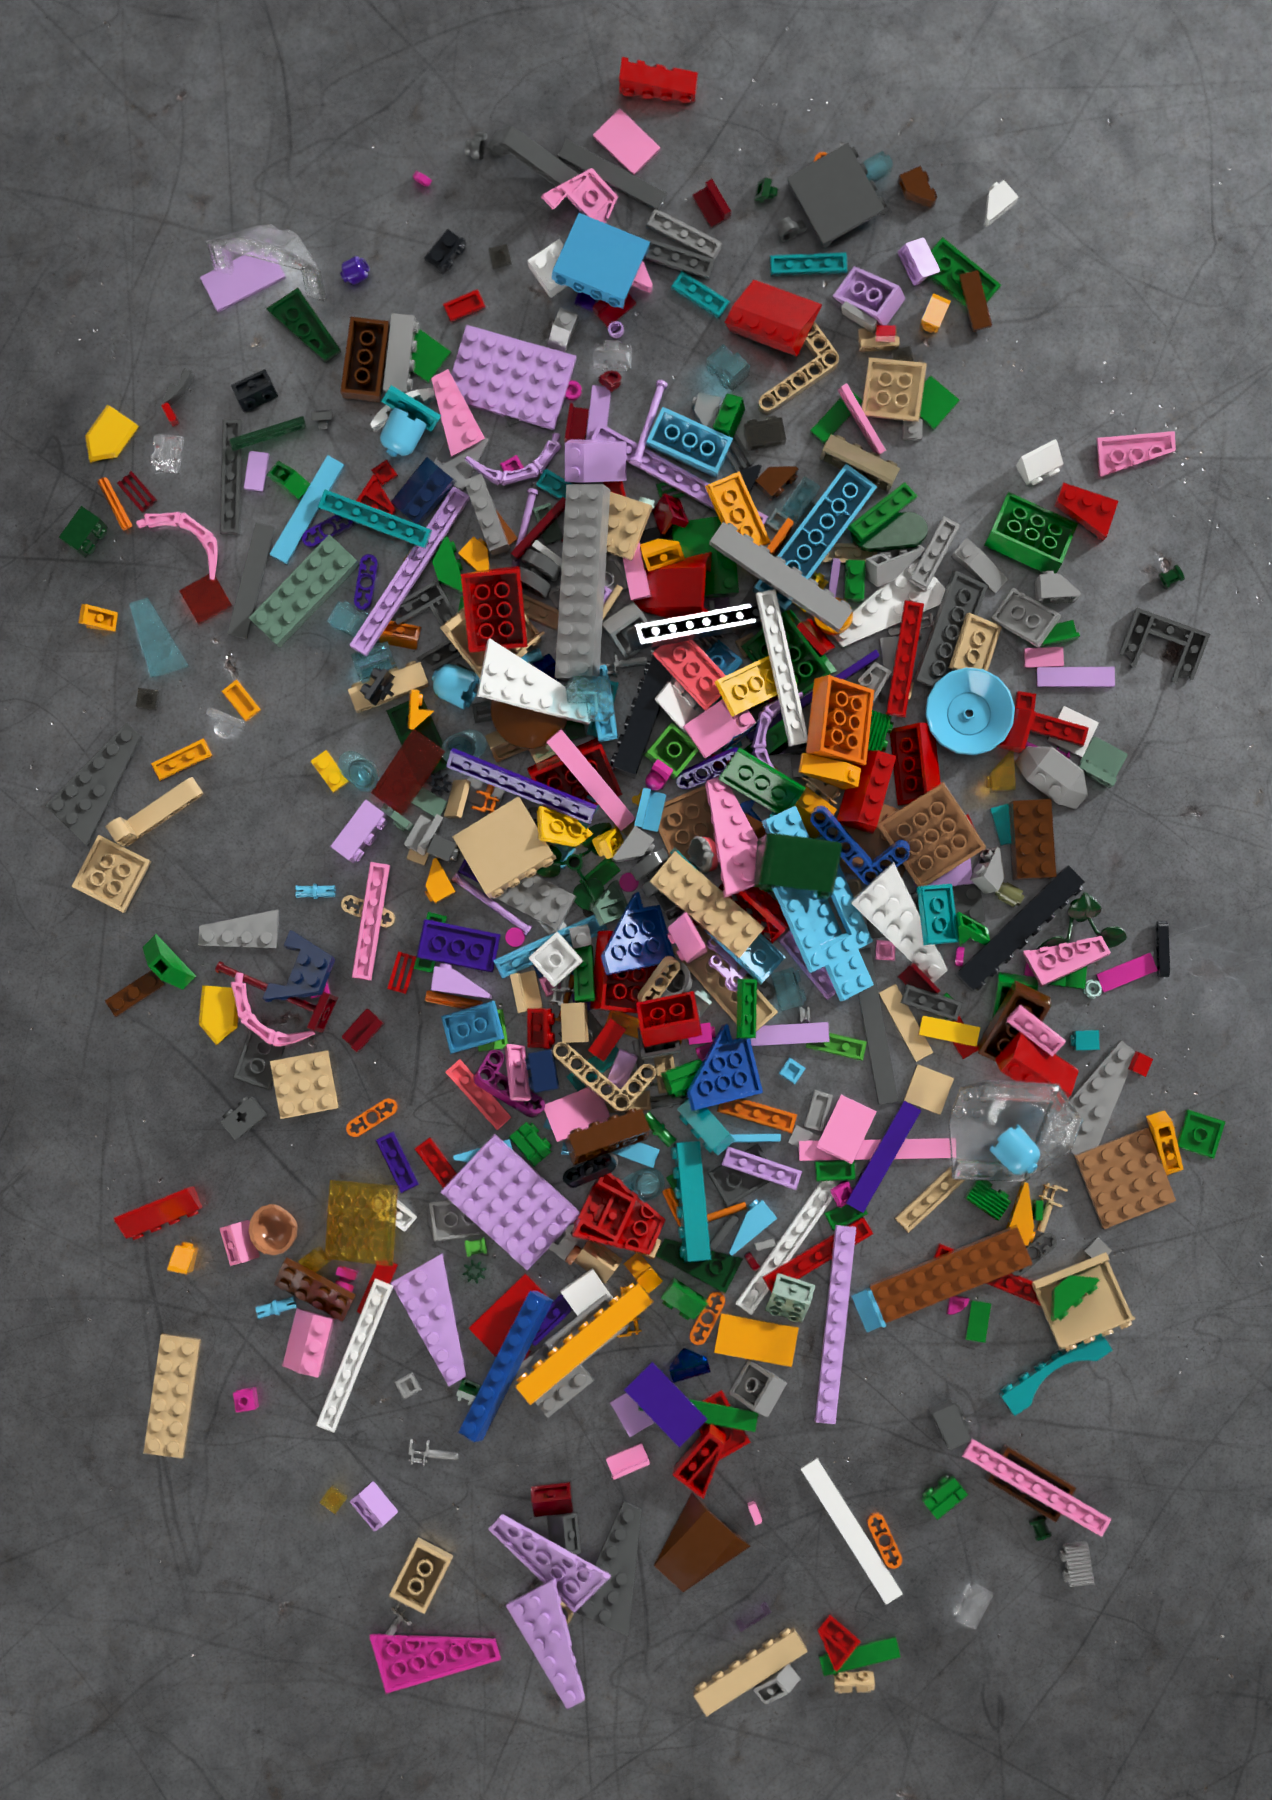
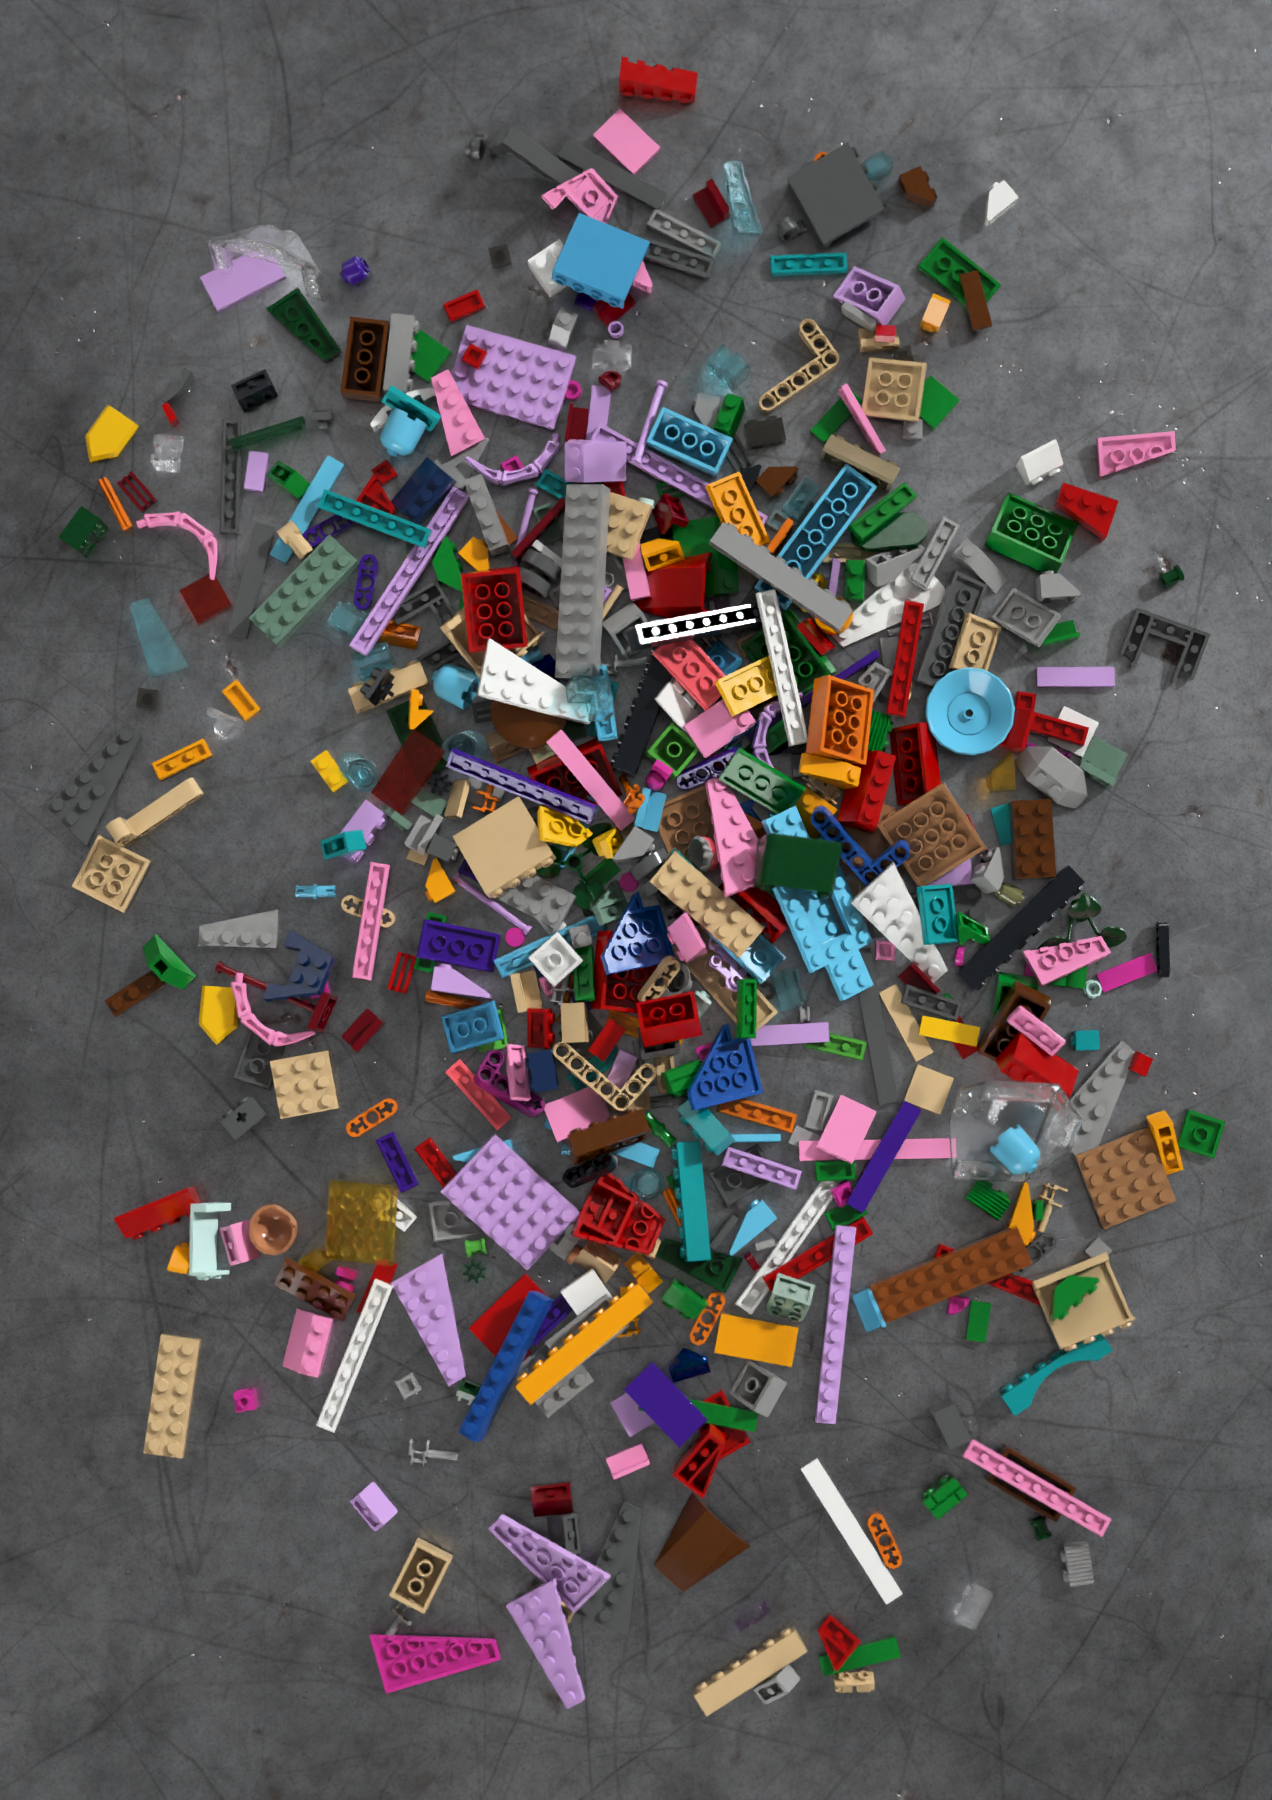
light orange slope [78,604,118,632] -> none
medium azure pin [256,1296,297,1319] -> none
clear yellow plate [319,1485,348,1514] -> none
dark pink tile [412,171,432,187] -> none
black bracket [424,229,466,274] -> none
green brick [509,1122,552,1167] -> none
teal tile [671,271,730,319] -> none
dark pink brick [688,1023,716,1045] -> none
orange piece [707,1202,747,1222] -> none
red slope [724,280,822,356] -> none
bright pink tile [747,1501,762,1525] -> none
dark green tile [754,177,778,202] -> none
lavender tile [778,930,836,1000] -> none
medium azure tile [778,1057,806,1084] -> none
tan tile [894,1165,965,1233] -> none
panel [897,238,940,286] -> none
bright pink tile [1024,647,1064,668] -> none
none -> light aqua panel [189,1202,231,1280]
none -> tan piece [276,520,314,561]
none -> teal slope [320,830,367,860]
none -> red tile [461,343,488,370]
none -> orange piece [619,775,645,814]
none -> clear light blue wing [724,160,762,236]

